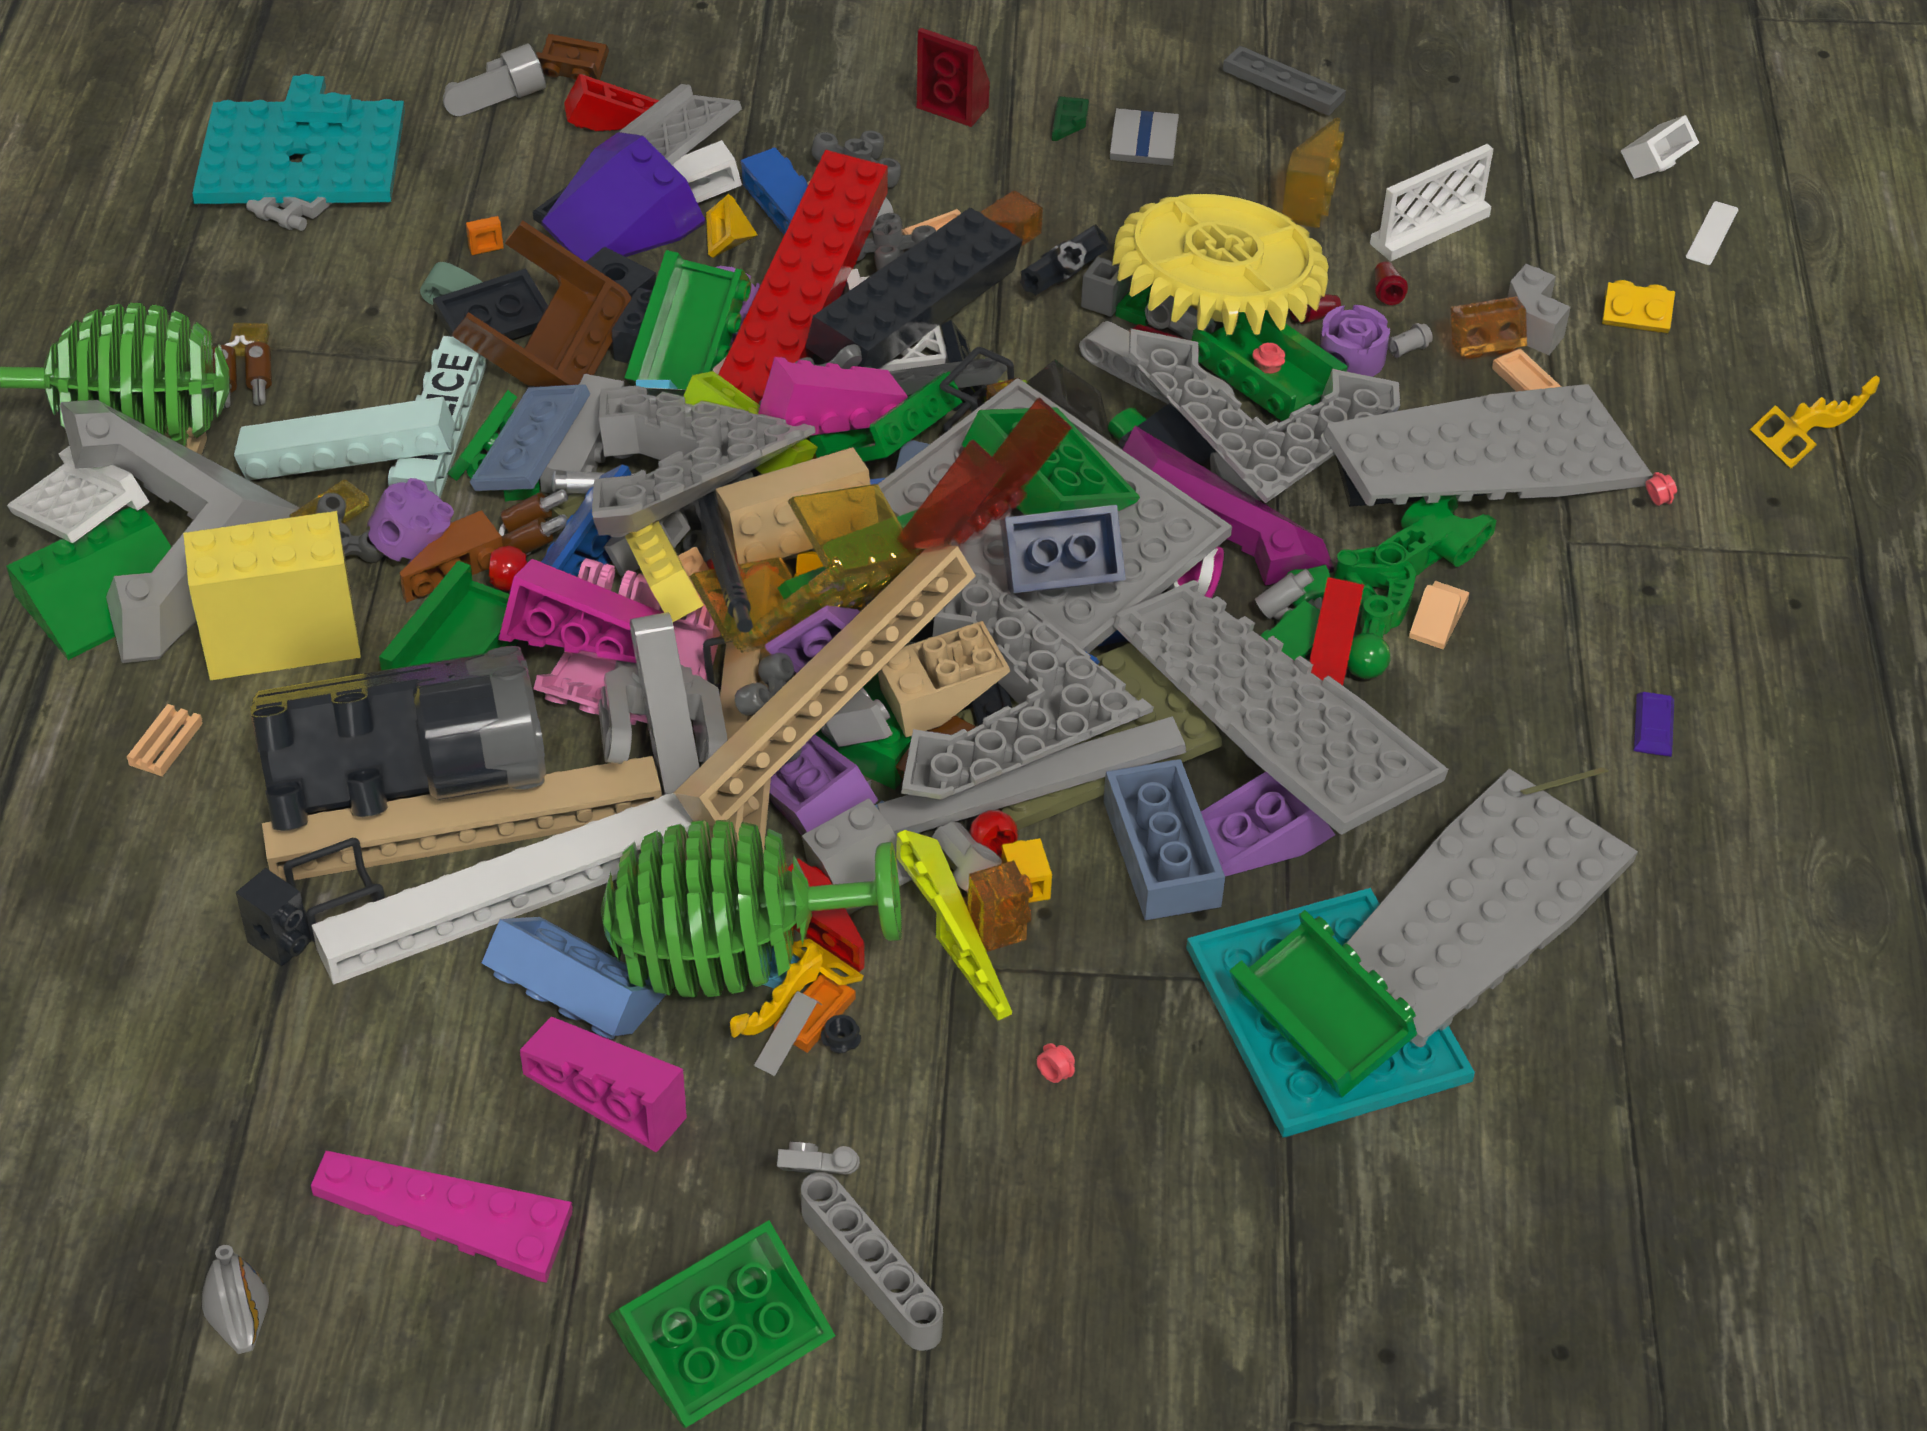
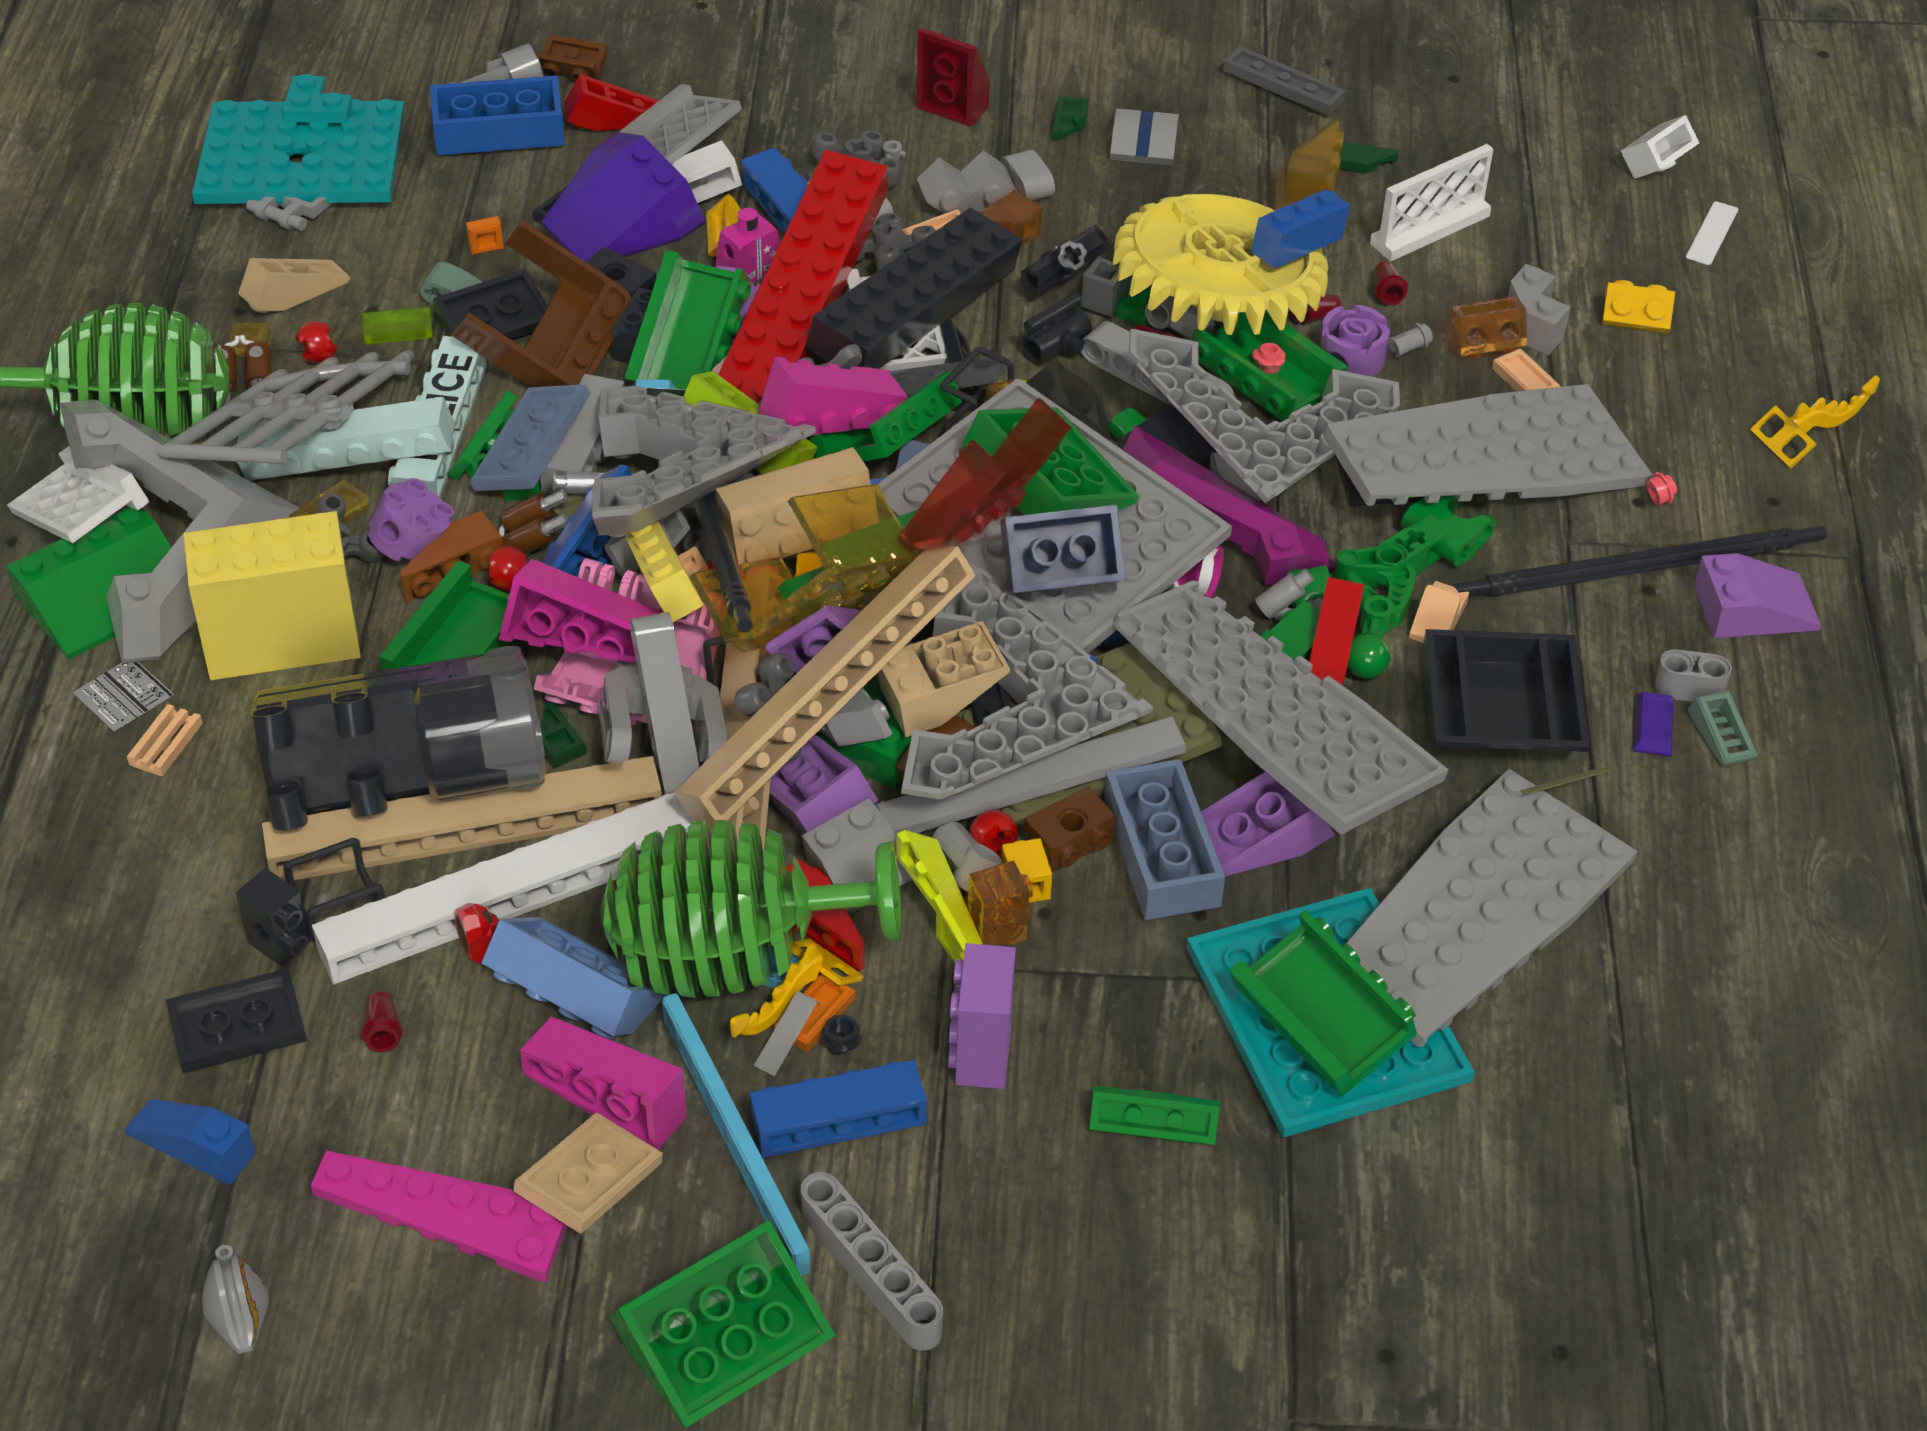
light grey plate [777,1142,860,1175] -> none
coral plate [1037,1043,1075,1083] -> none
none -> light grey sticker [73,662,174,731]
none -> blue slope [125,1099,256,1185]
none -> light grey piece [158,350,414,464]
none -> black plate [166,968,307,1073]
none -> tan slope [238,258,350,313]
none -> red piece [295,321,338,364]
none -> dark red cone [361,991,403,1052]
none -> clear neon green tile [362,307,433,344]
none -> blue brick [430,76,565,155]
none -> red rock [454,903,500,964]
none -> tan tile [514,1112,663,1234]
none -> dark green tile [540,702,587,769]
none -> medium azure tile [662,993,810,1276]
none -> dark pink torso [715,208,780,283]
none -> blue brick [750,1060,927,1158]
none -> light grey piece [882,140,906,161]
none -> light grey brick [917,150,1015,214]
none -> medium lavender brick [948,943,1016,1089]
none -> light grey beam [1000,149,1055,204]
none -> black pin [1021,292,1092,366]
none -> reddish brown brick [1023,786,1116,872]
none -> green plate [1089,1085,1220,1145]
none -> blue brick [1251,189,1350,268]
none -> dark green tile [1335,140,1399,174]
none -> black slope [1420,629,1590,752]
none -> black axle [1452,525,1827,597]
none -> light grey beam [1654,649,1732,702]
none -> sand green slope [1688,691,1758,766]
none -> medium lavender slope [1694,553,1821,638]

